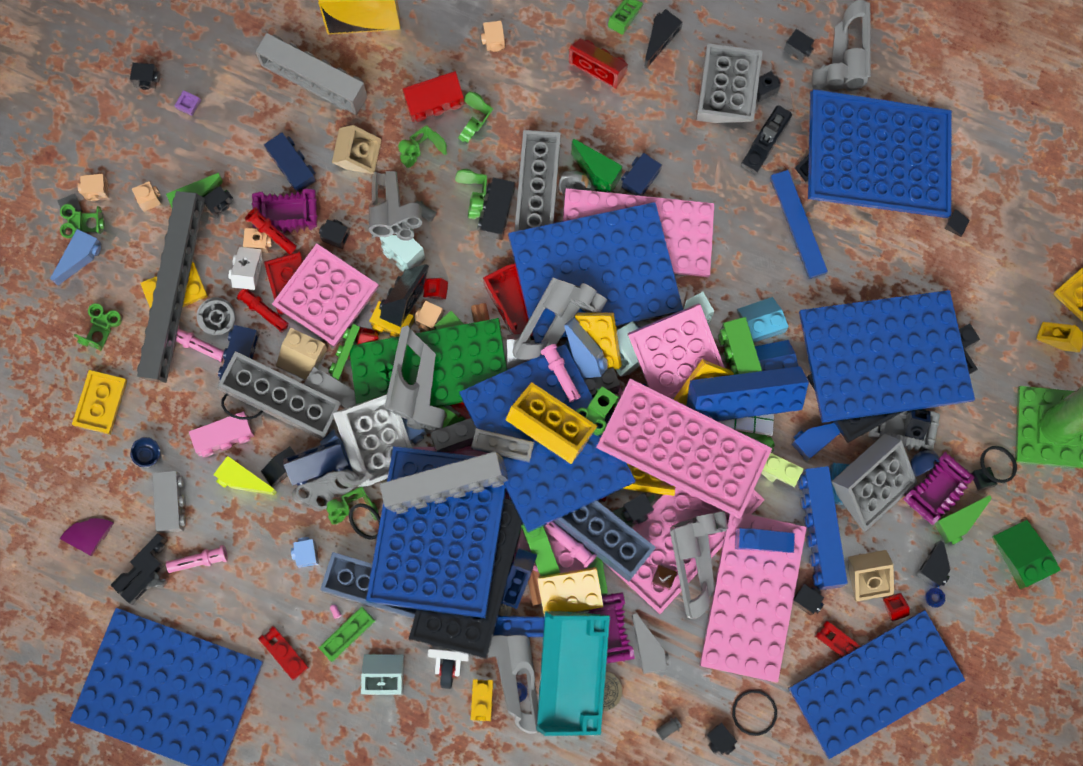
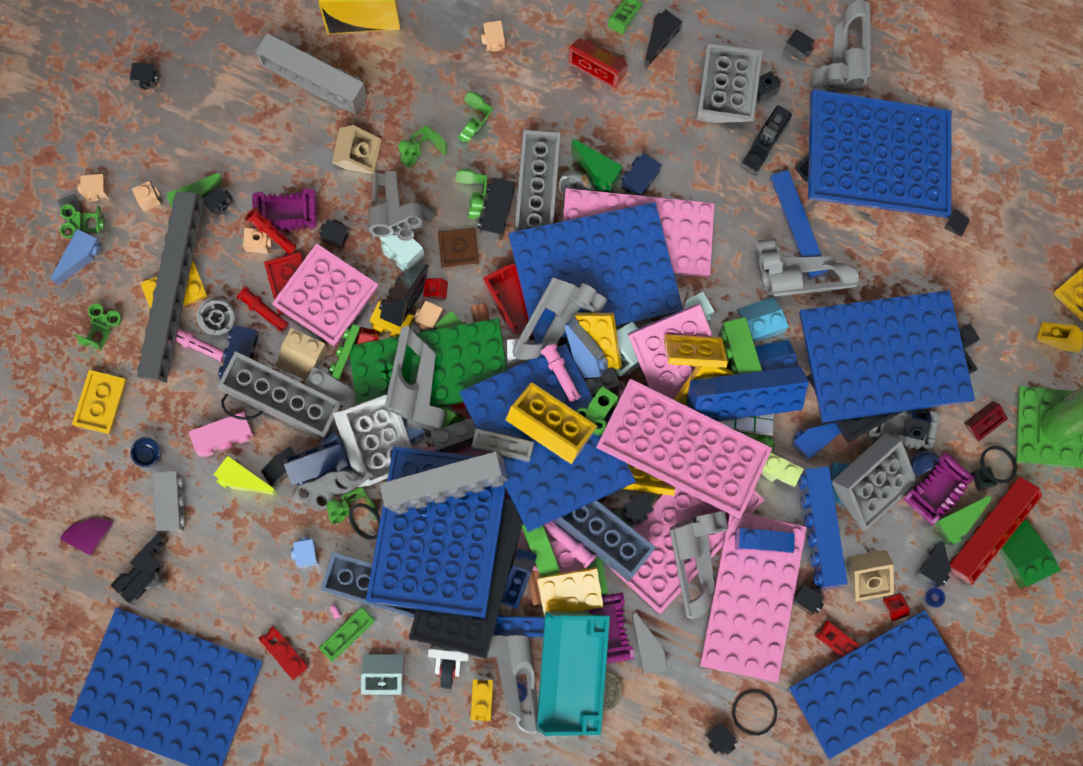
bright pink pin [166,545,228,573] -> none
medium lavender plate [175,90,201,116] -> none
white brick [229,247,263,290] -> none
dark blue brick [264,132,316,193] -> none
red slope [402,71,464,122] -> none
reddish brown slope [652,565,677,590] -> none
dark grey pin [655,717,682,741] -> none
none -> reddish brown tile [438,228,479,269]
none -> yellow plate [663,334,728,368]
none -> light grey panel [757,239,859,297]
none -> red brick [950,477,1042,586]
none -> dark red slope [964,401,1008,442]

